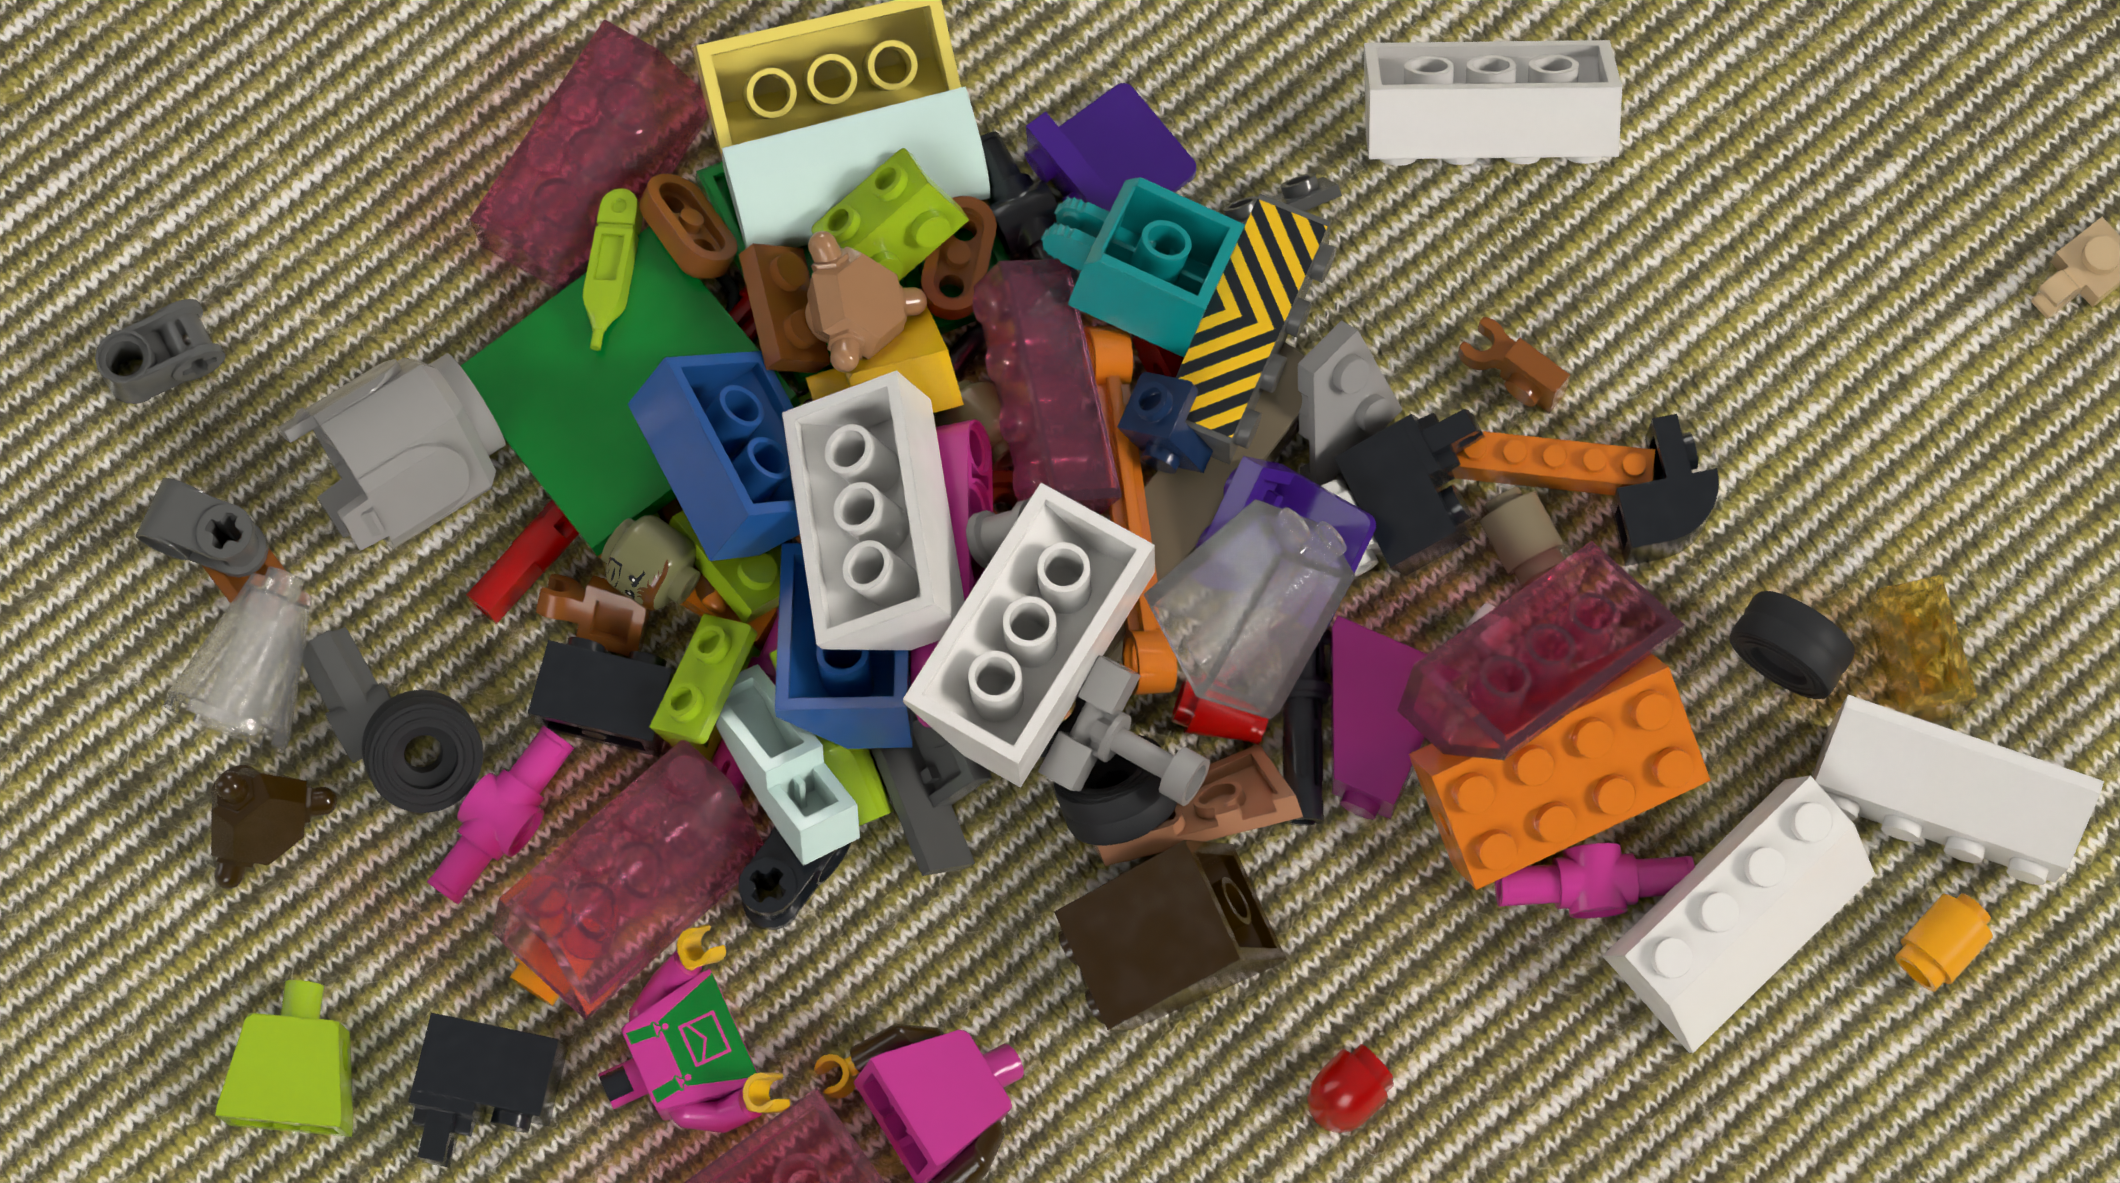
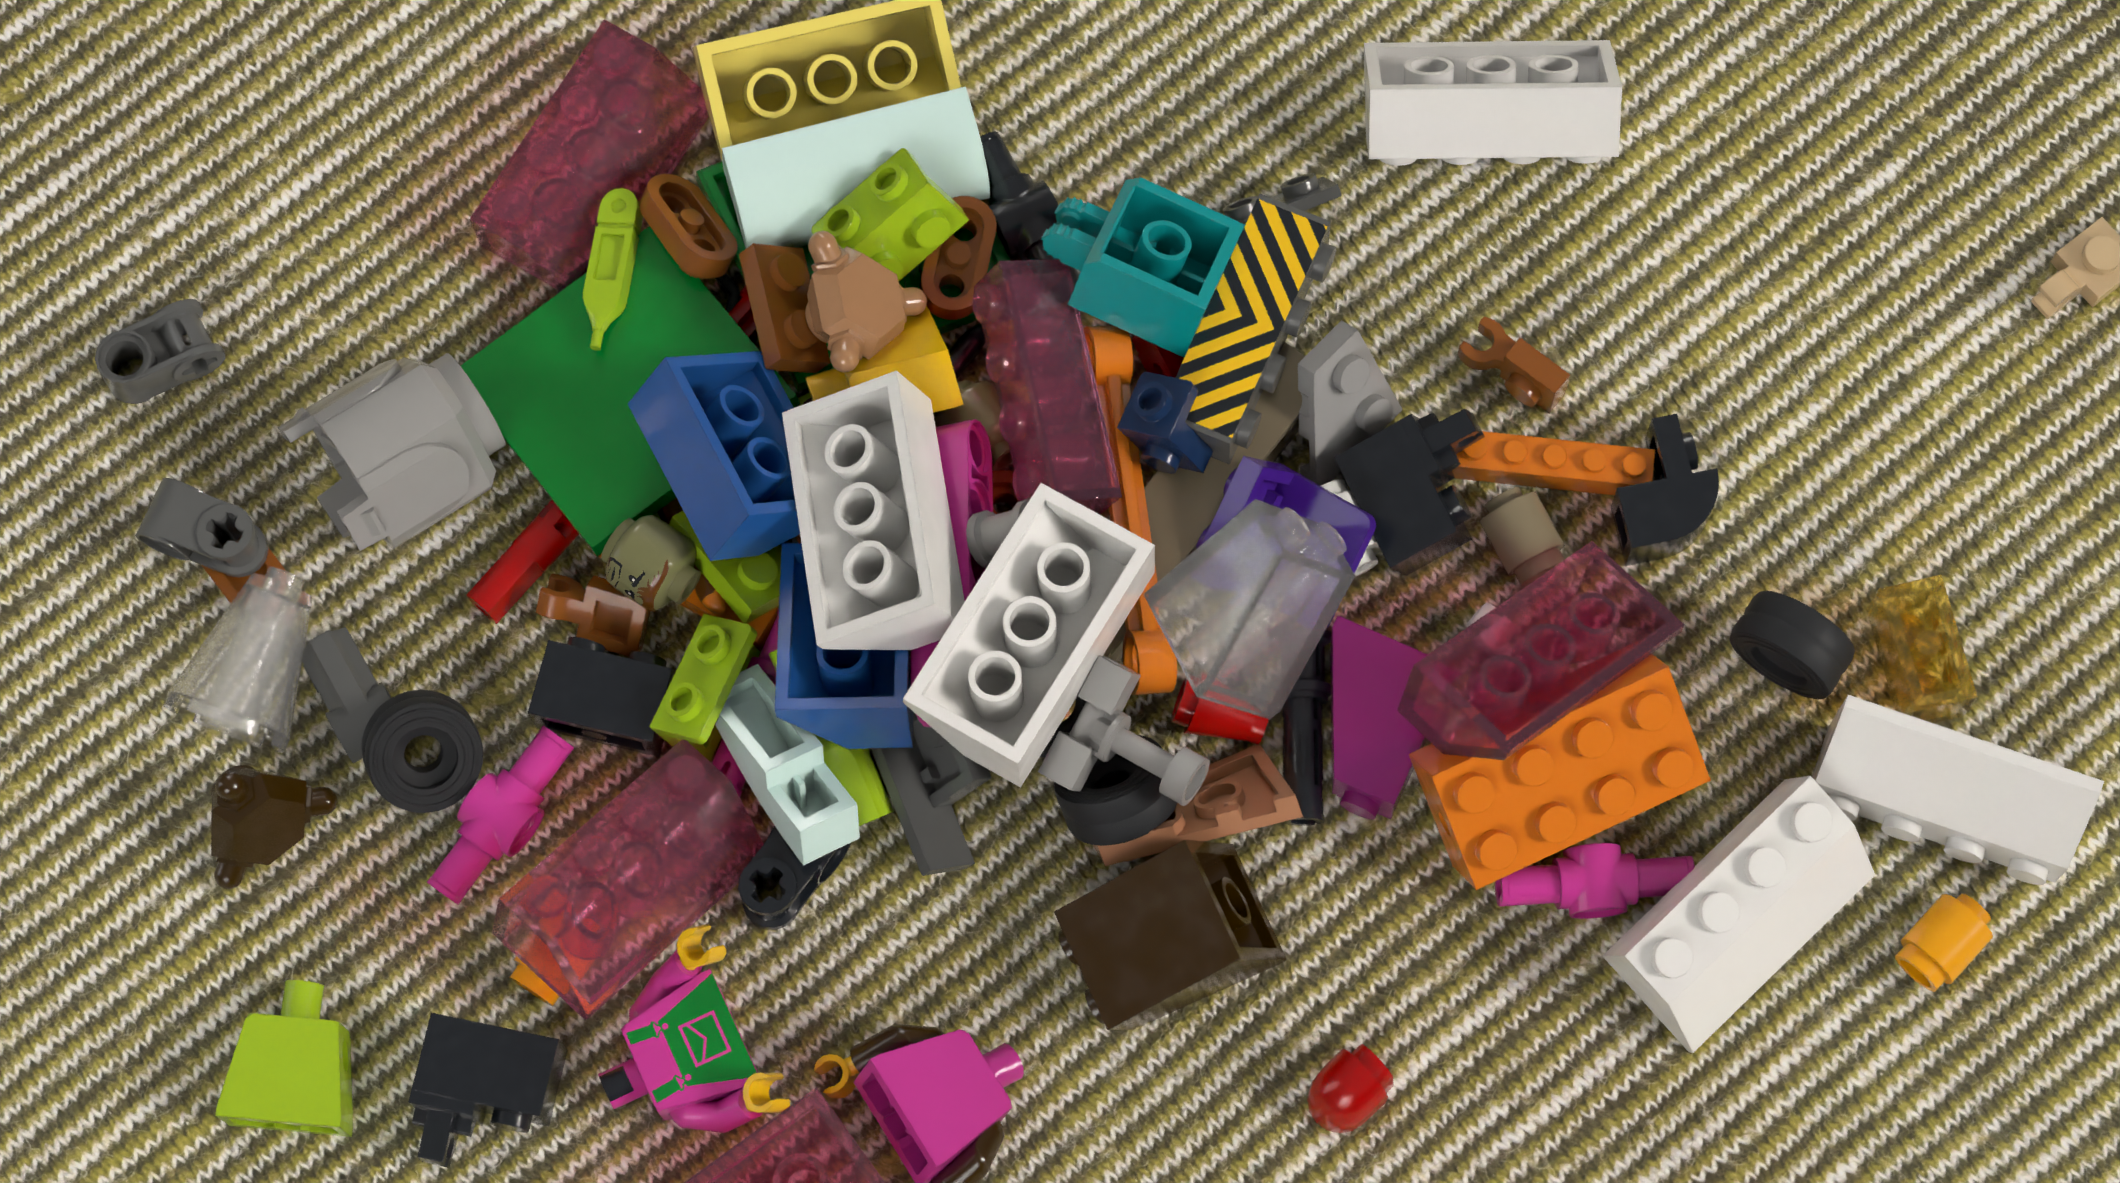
dark purple bracket [1024,83,1196,212] -> none

